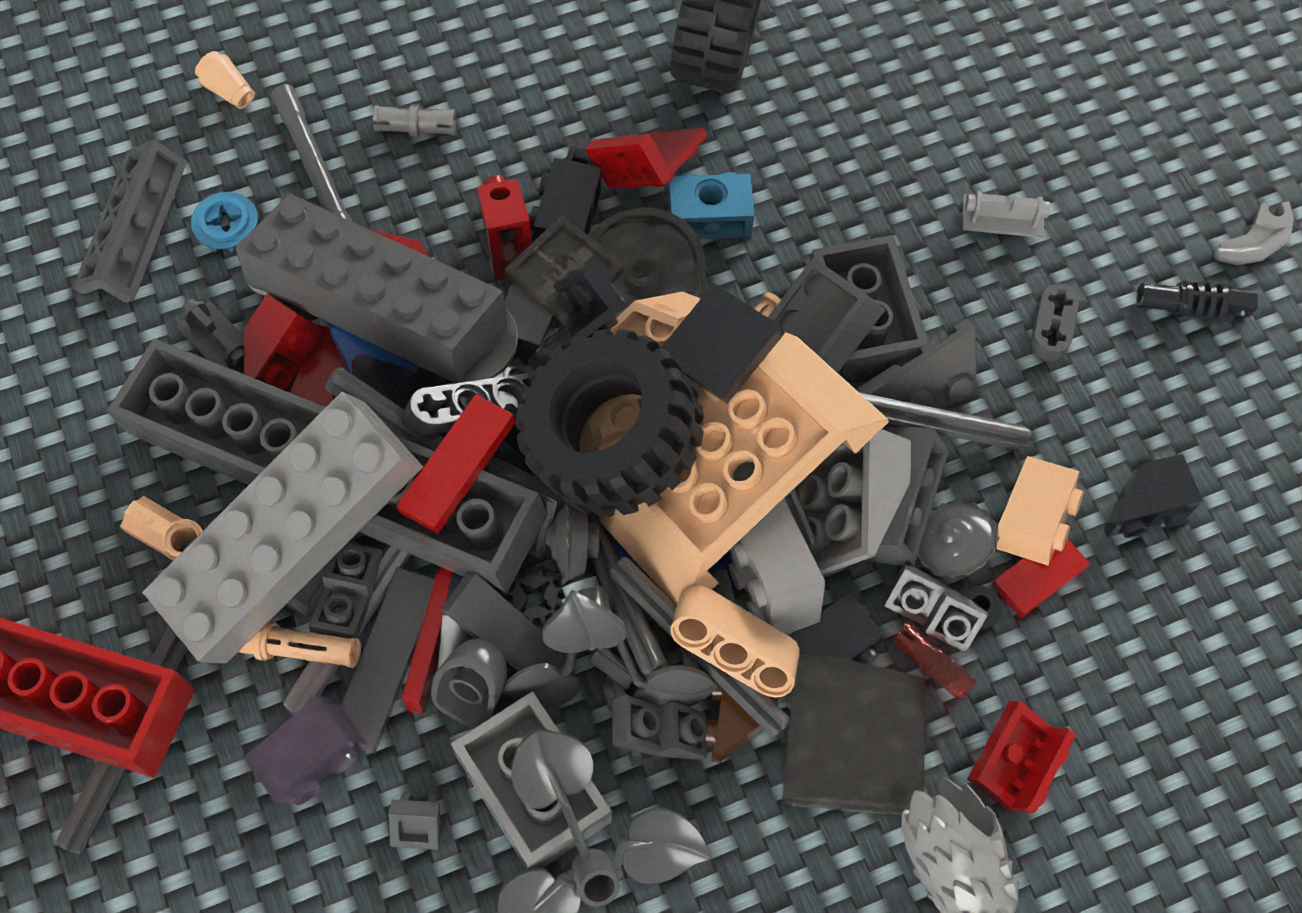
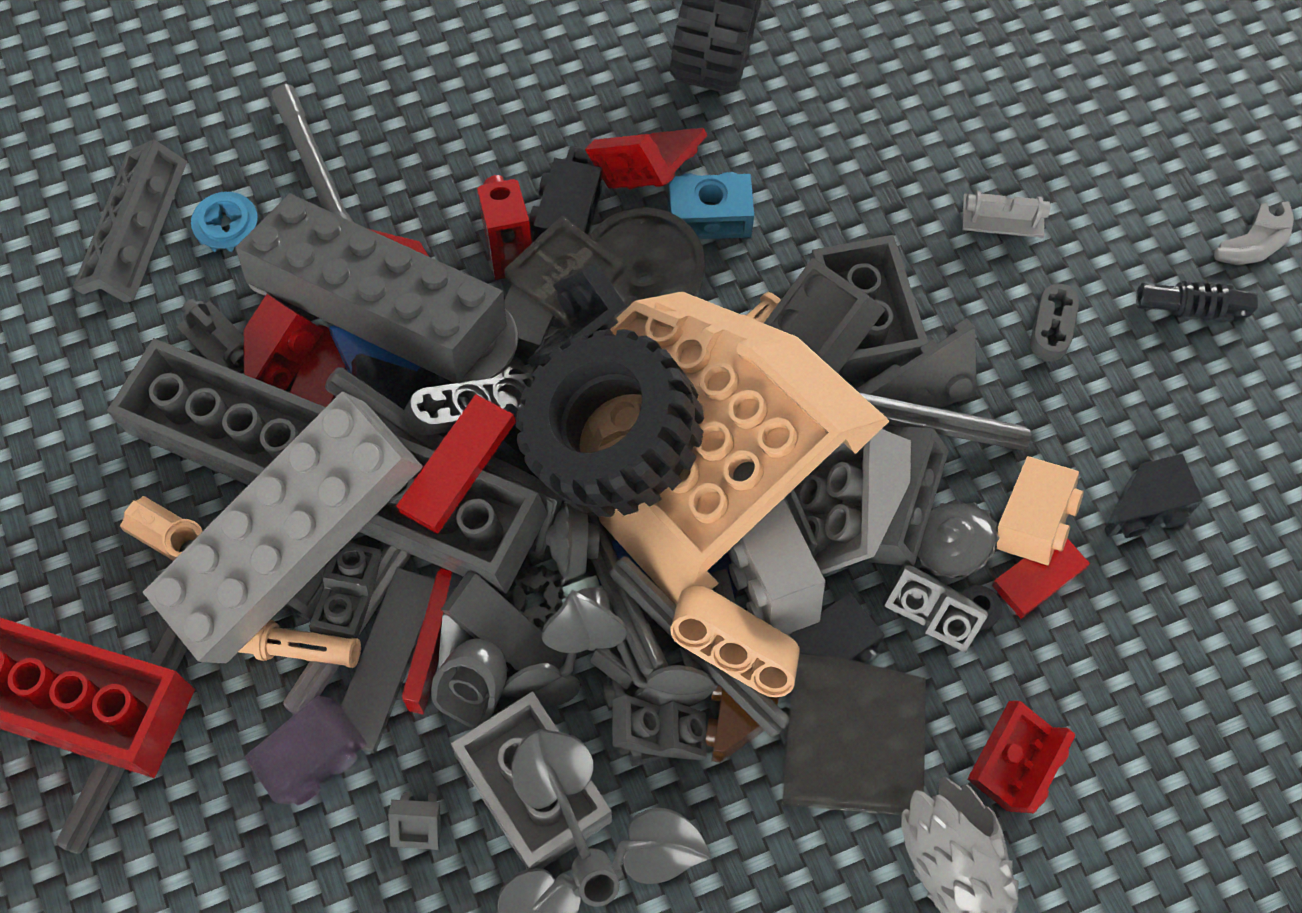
light nougat cone [195,51,255,109] -> none
light grey pin [373,104,456,137] -> none
black tile [661,283,785,404] -> none
clear red axle [891,621,977,700] -> none

